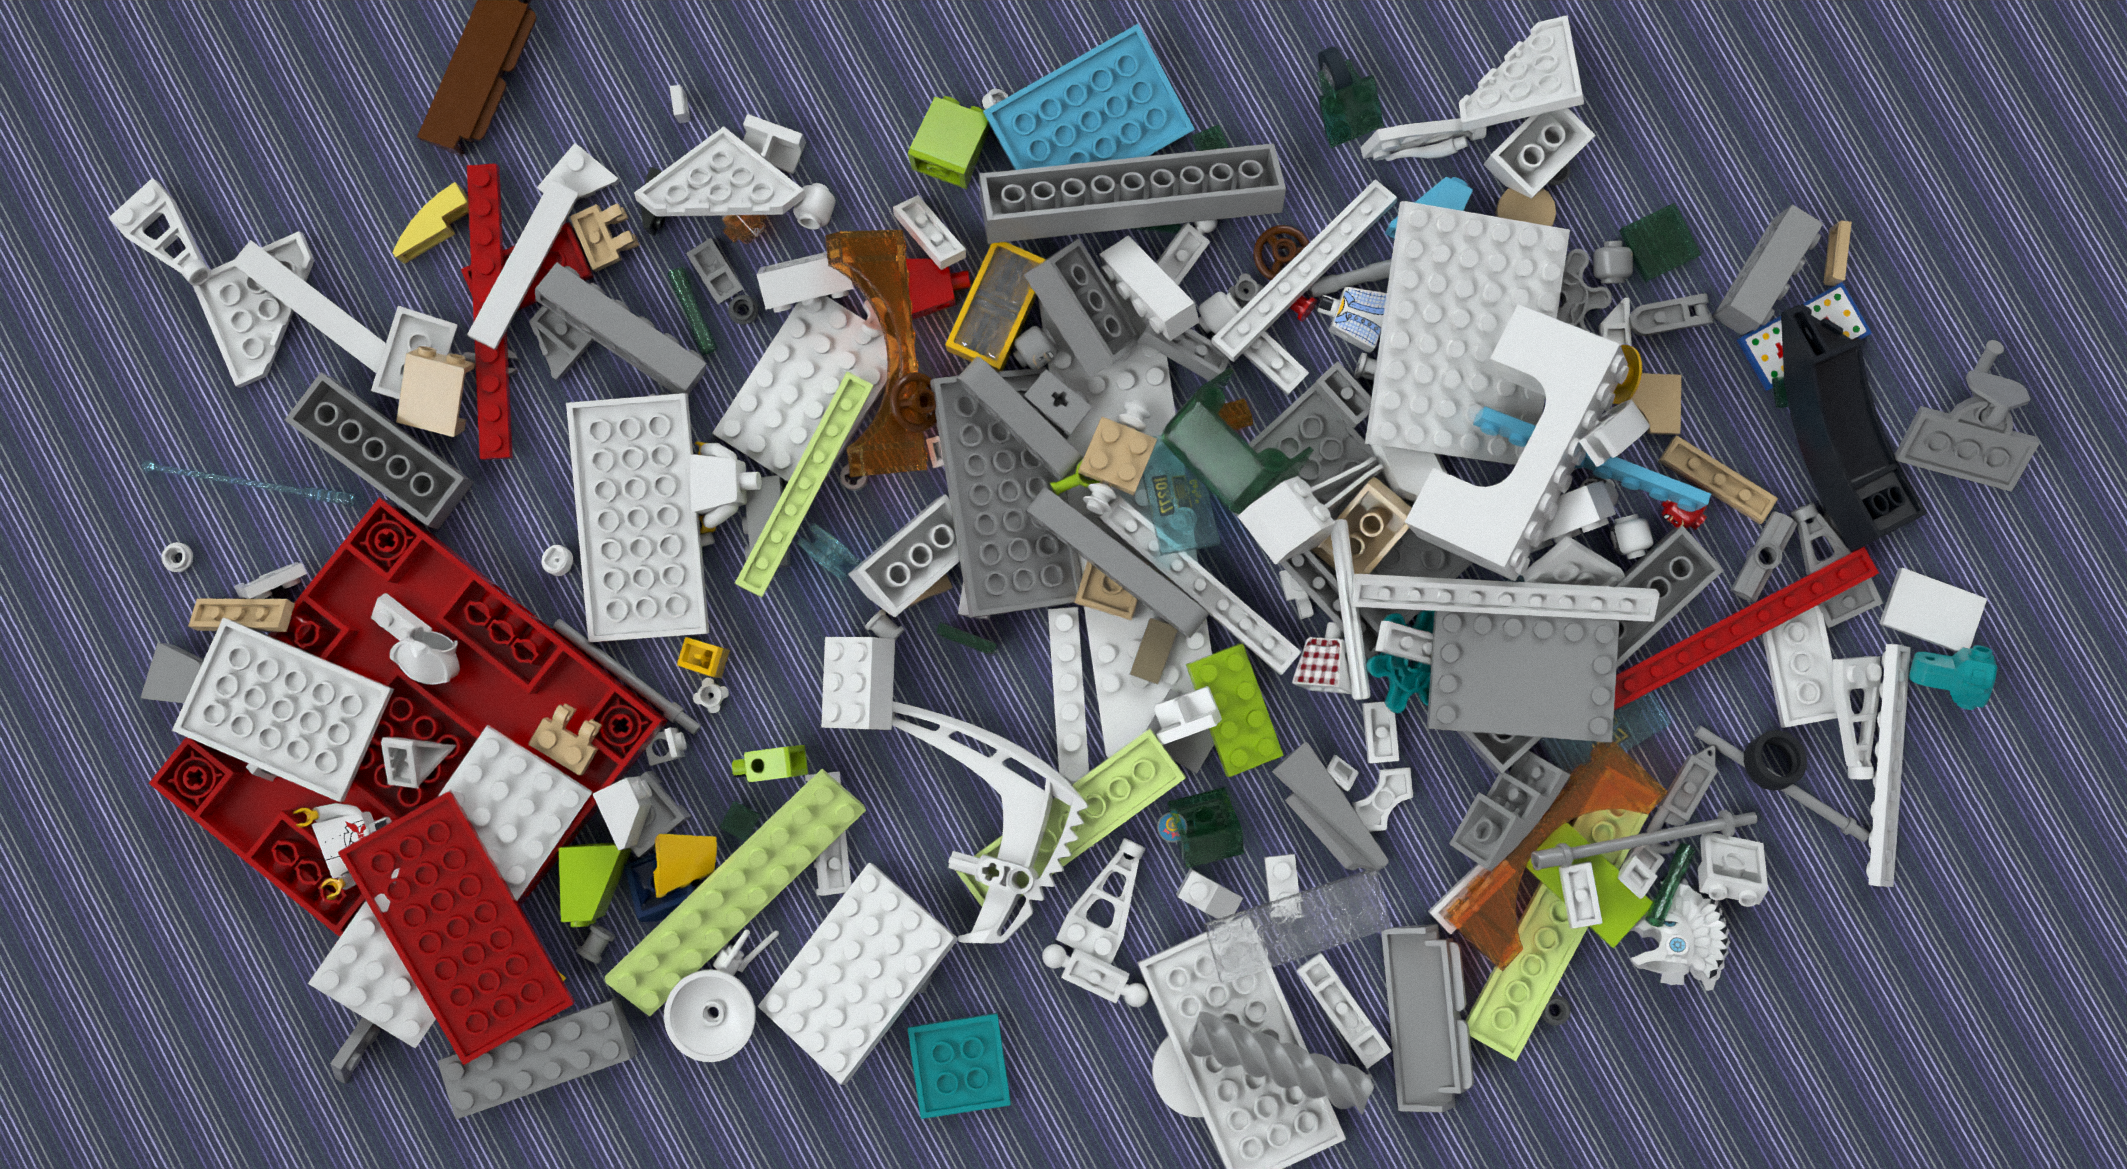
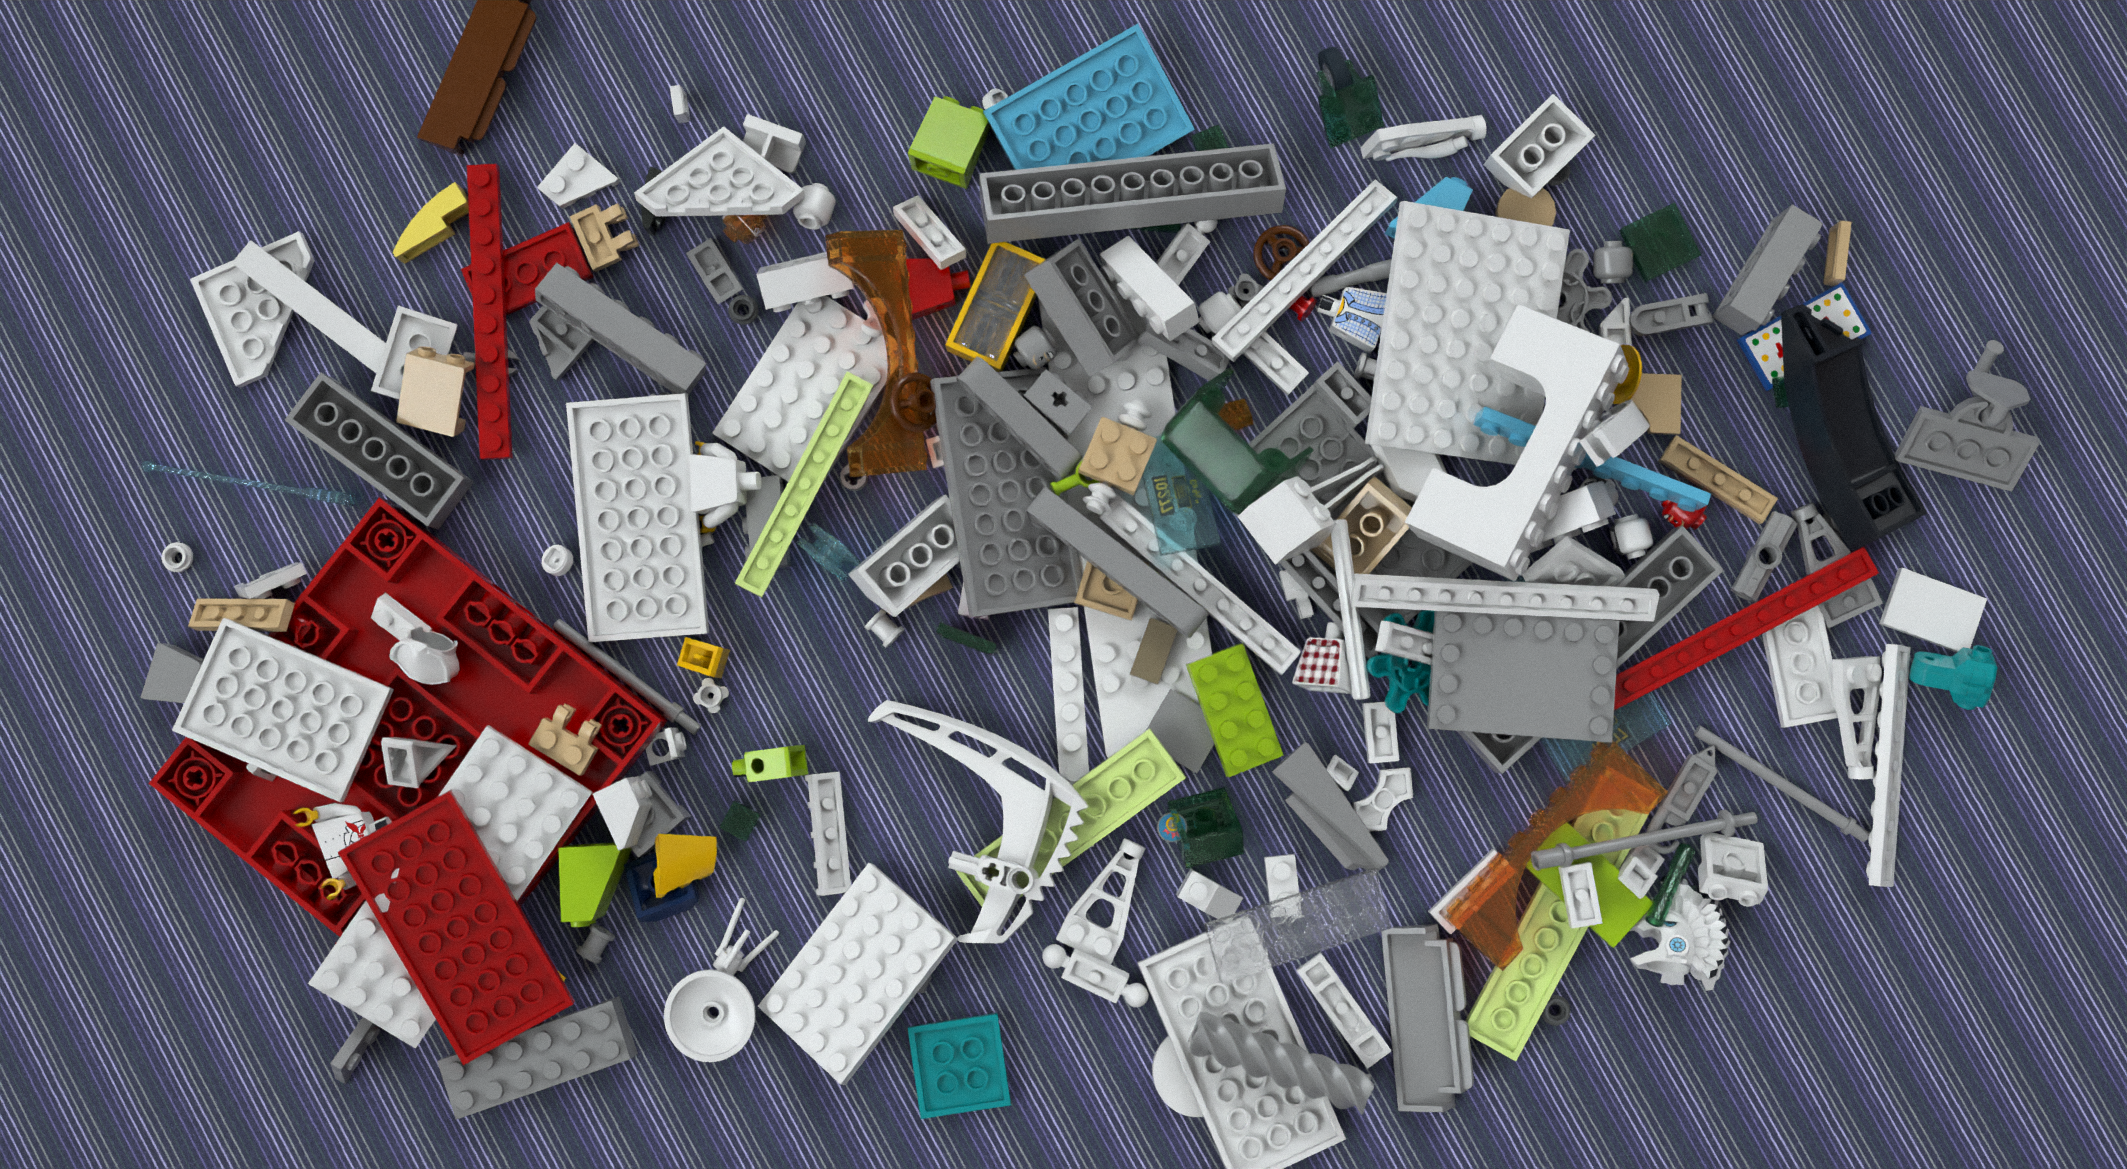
white plate [109,178,211,286] -> none
white tile [467,179,579,350] -> none
yellowish green plate [605,769,866,1017] -> none
clear green piece [667,267,718,355] -> none
white brick [821,637,895,730] -> none
white panel [1154,686,1222,745] -> none
light grey slope [1449,750,1570,871] -> none
white plate [1459,15,1584,131] -> none
black tyre [1744,730,1807,791] -> none

